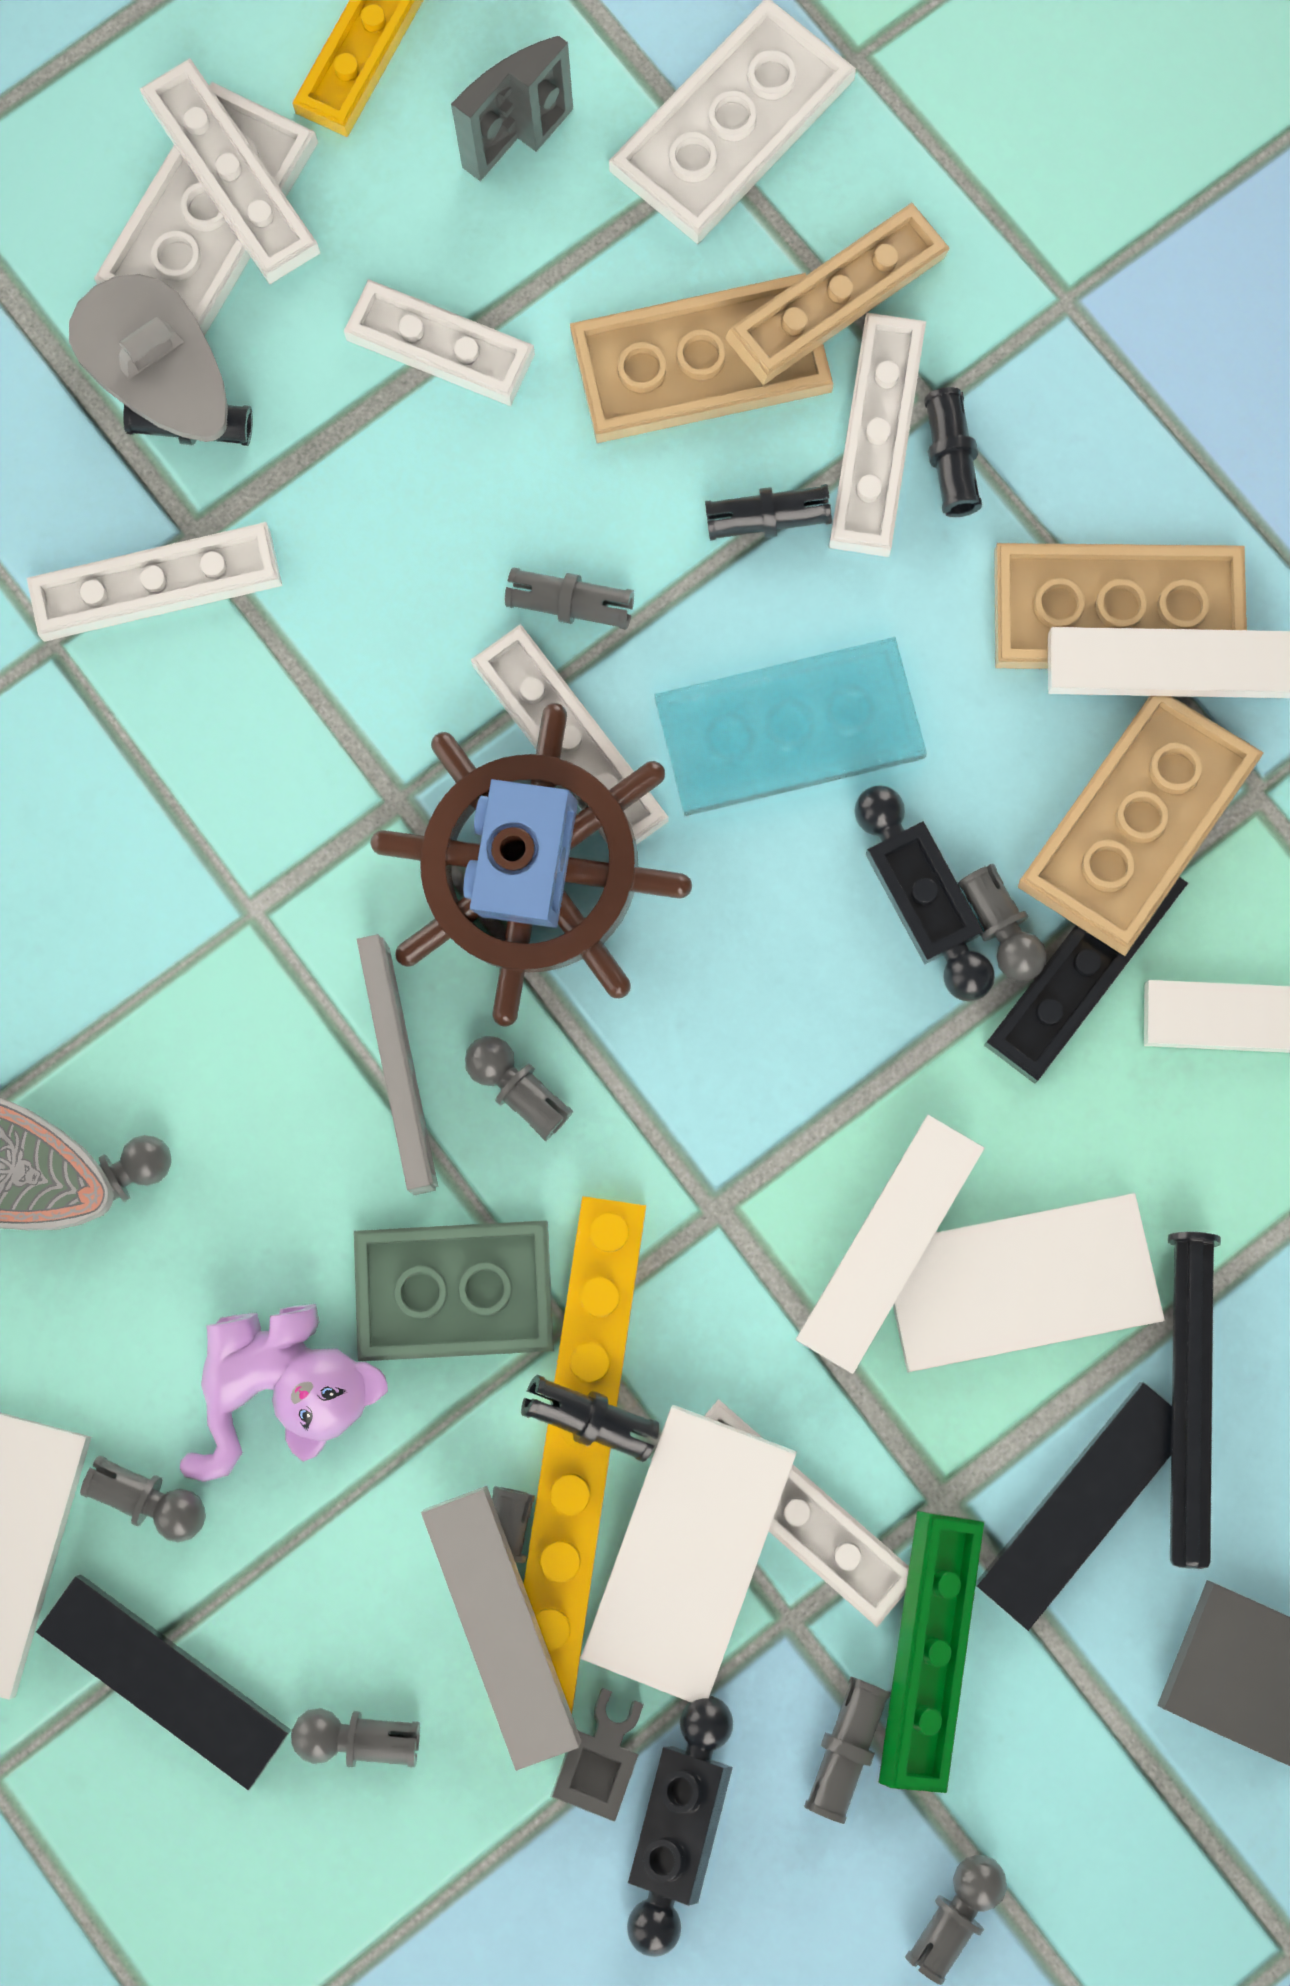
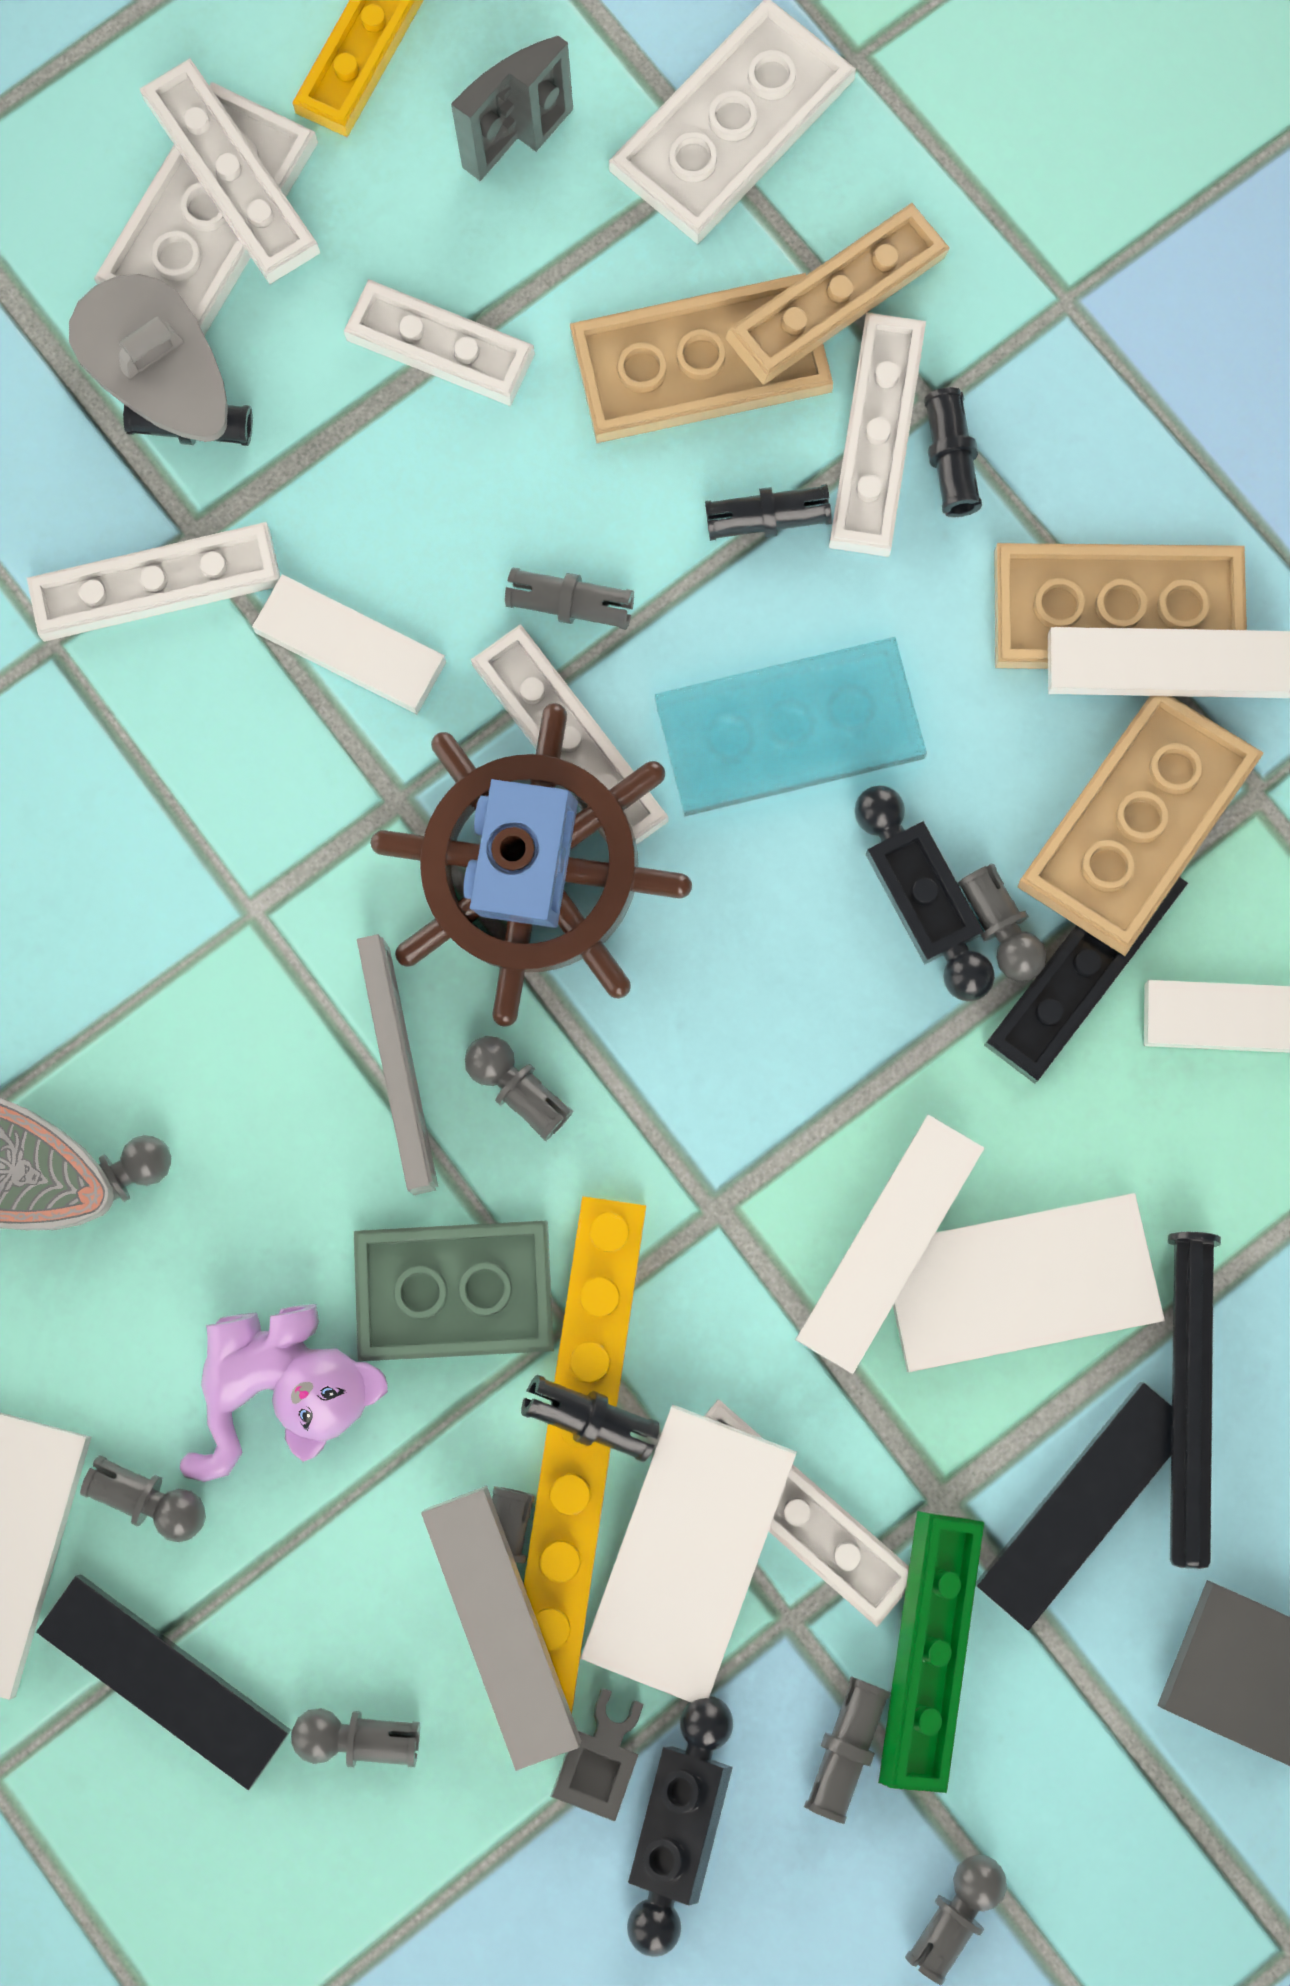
none -> white tile [252,574,446,715]

